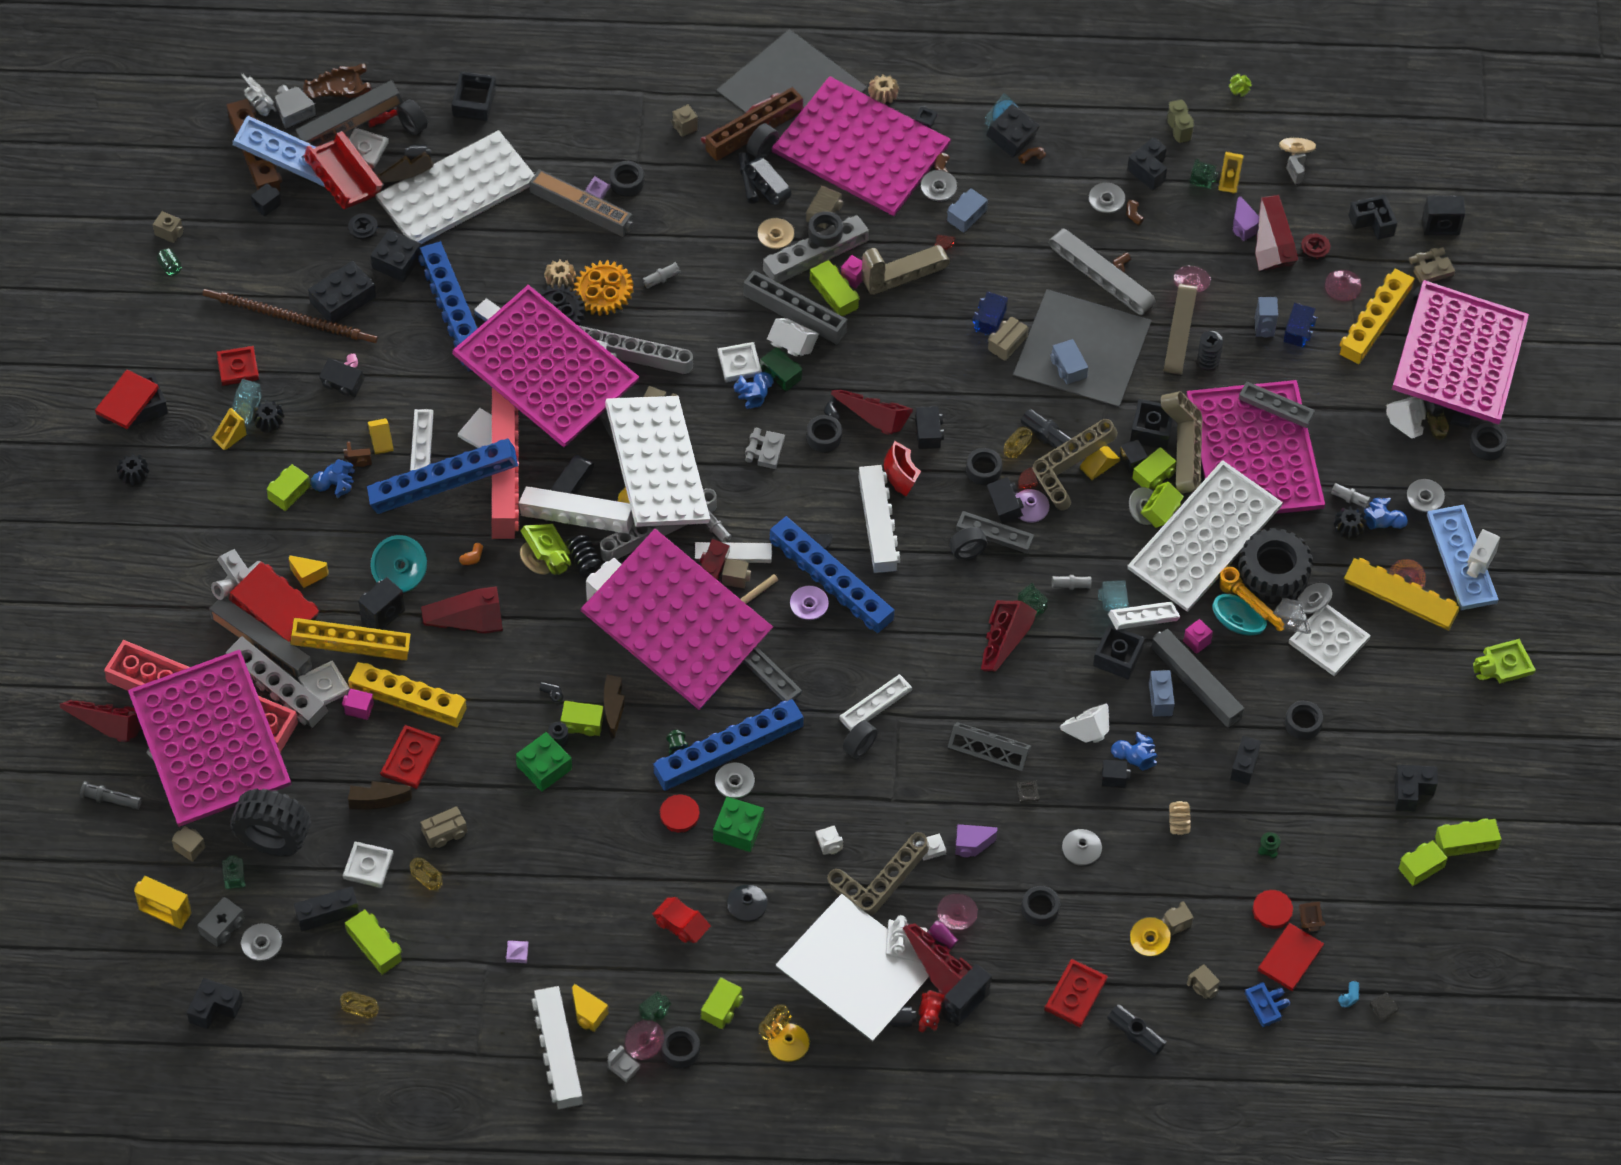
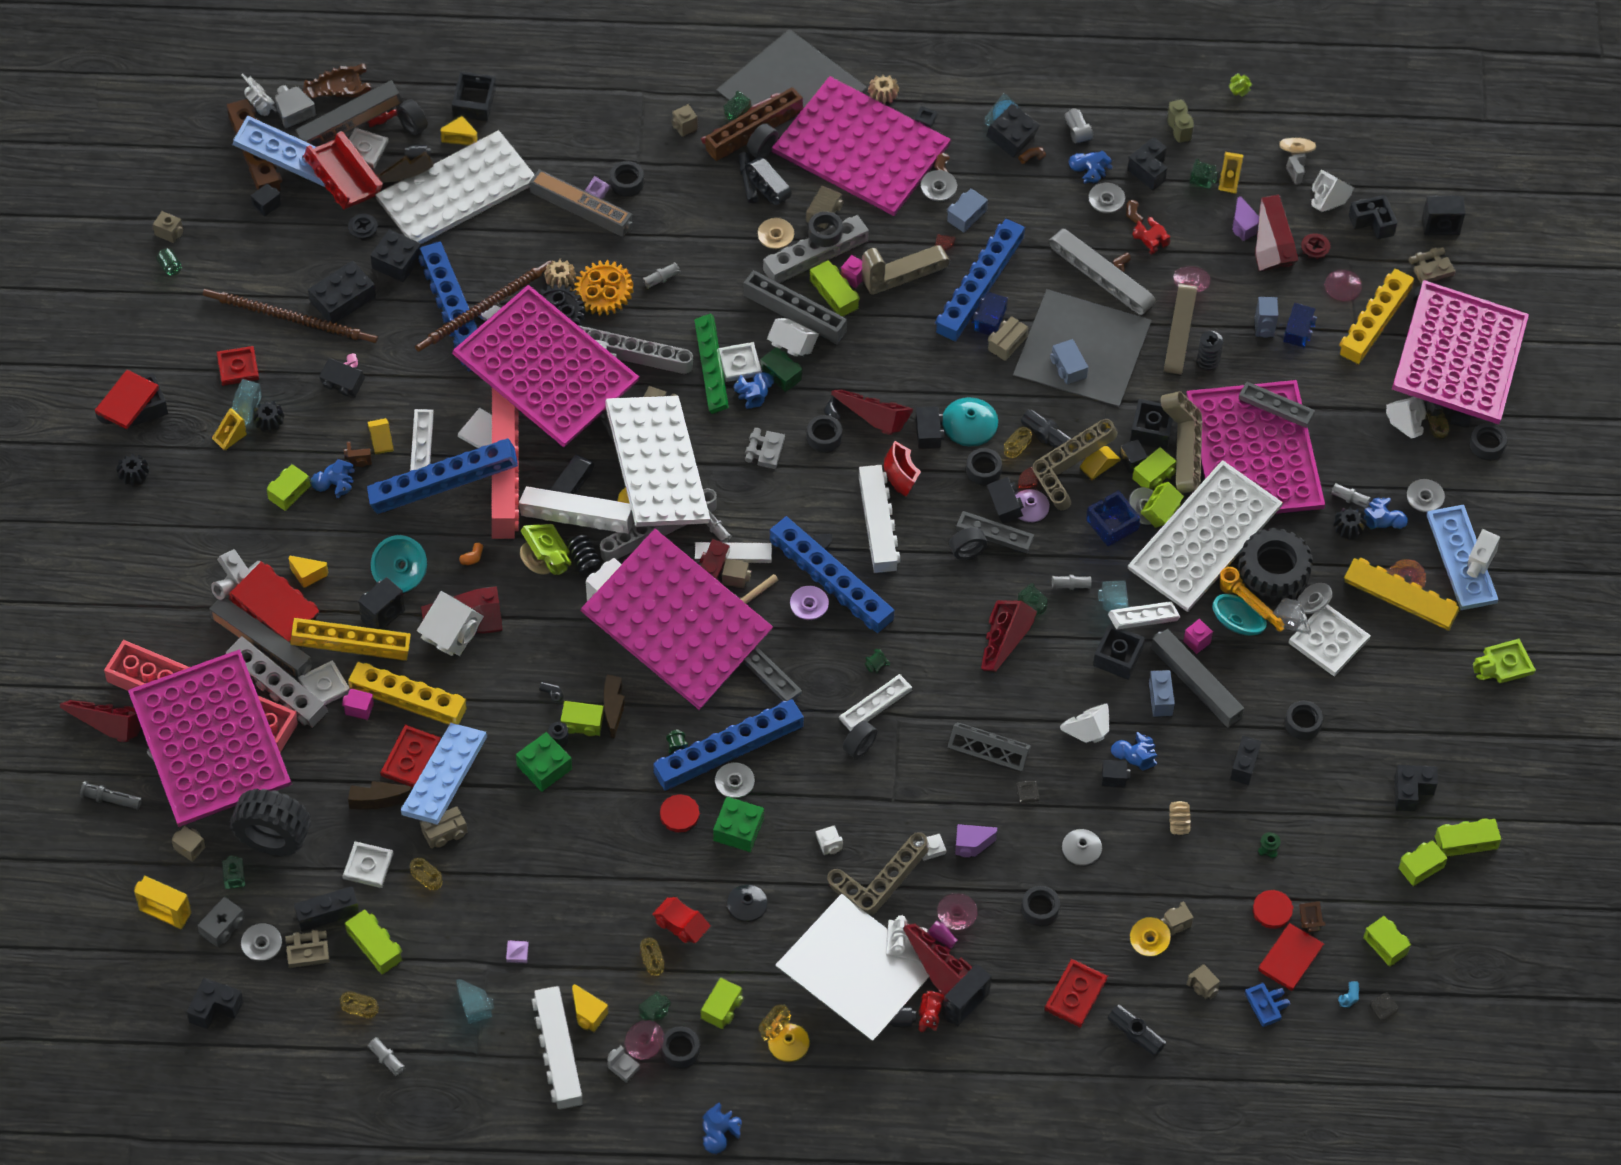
none -> dark tan plate [286,930,330,968]
none -> light grey pin [368,1038,405,1076]
none -> light blue plate [401,723,487,825]
none -> reddish brown hose [415,260,552,352]
none -> white brick [417,591,484,656]
none -> yellow slope [441,116,477,145]
none -> clear light blue slope [456,979,494,1024]
none -> clear yellow beam [640,938,664,976]
none -> green plate [694,313,729,414]
none -> blue animal [702,1103,741,1154]
none -> clear green brick [724,91,752,120]
none -> dark green brick [865,649,890,674]
none -> blue brick [935,219,1025,342]
none -> teal dish [942,398,998,446]
none -> light grey piece [1065,108,1093,144]
none -> blue animal [1069,151,1113,183]
none -> clear blue piece [1086,490,1141,546]
none -> red animal [1132,217,1171,254]
none -> white slope [1312,170,1354,212]
none -> lime brick [1363,916,1411,966]

